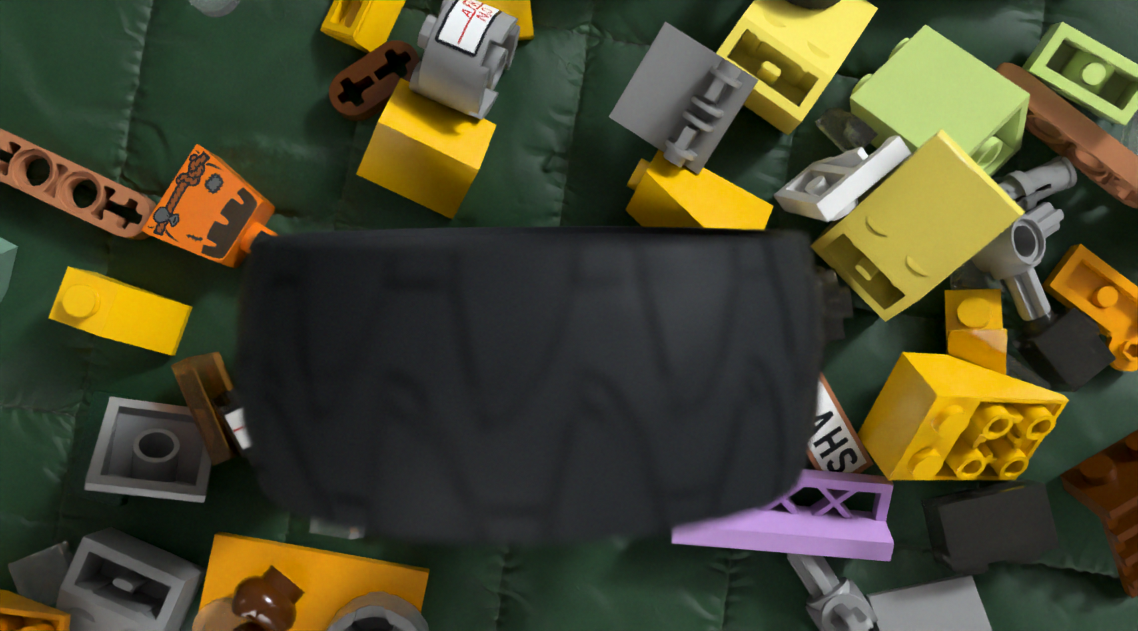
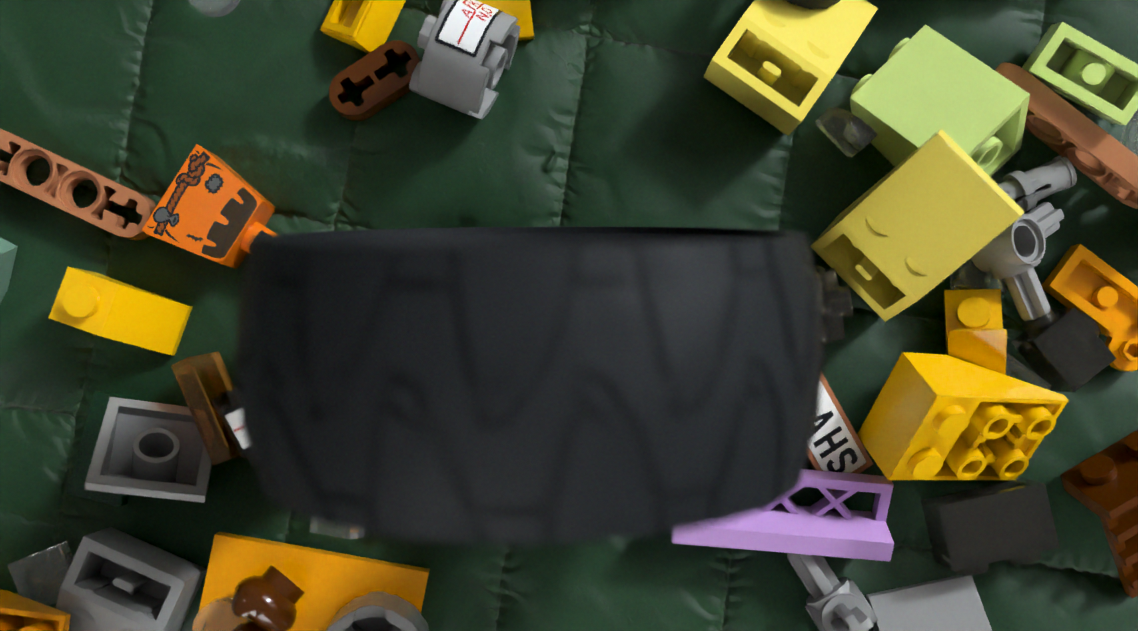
yellow slope [356,78,496,220] -> none
light grey hinge [609,22,758,174] -> none
yellow slope [625,150,774,229] -> none
white wing [774,135,911,222] -> none

